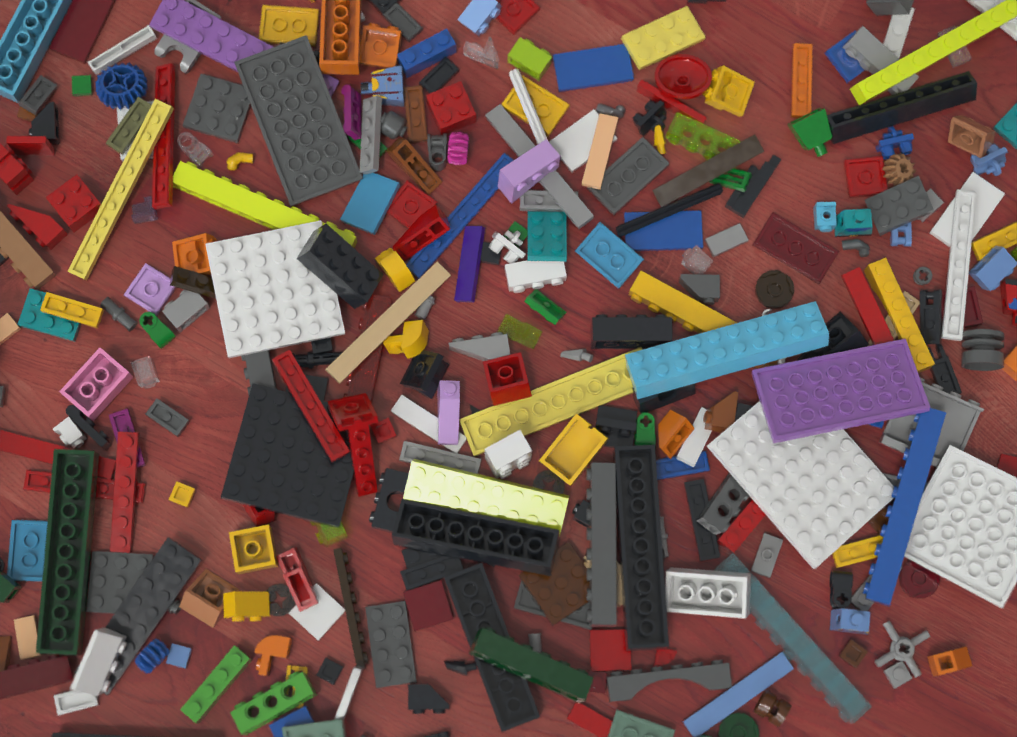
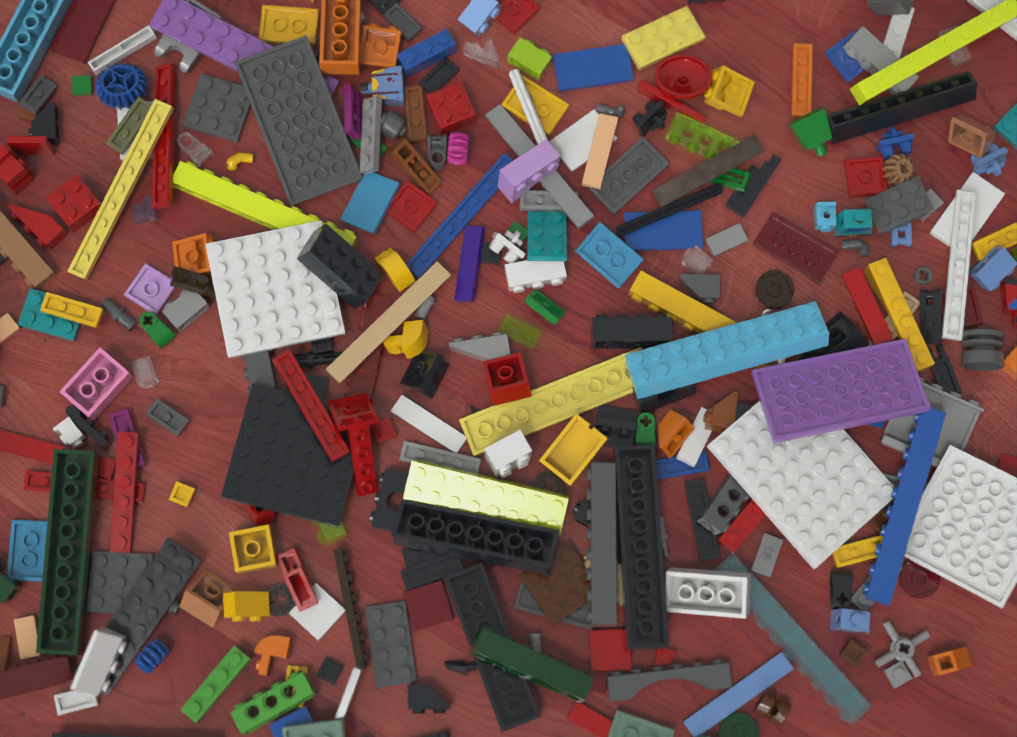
medium blue tile [166,643,192,669] -> none
red slope [392,205,450,261] -> none
lavender slope [437,380,460,445] -> none
light grey bar [561,349,593,362] -> none
yellow bar [654,125,666,155] -> none

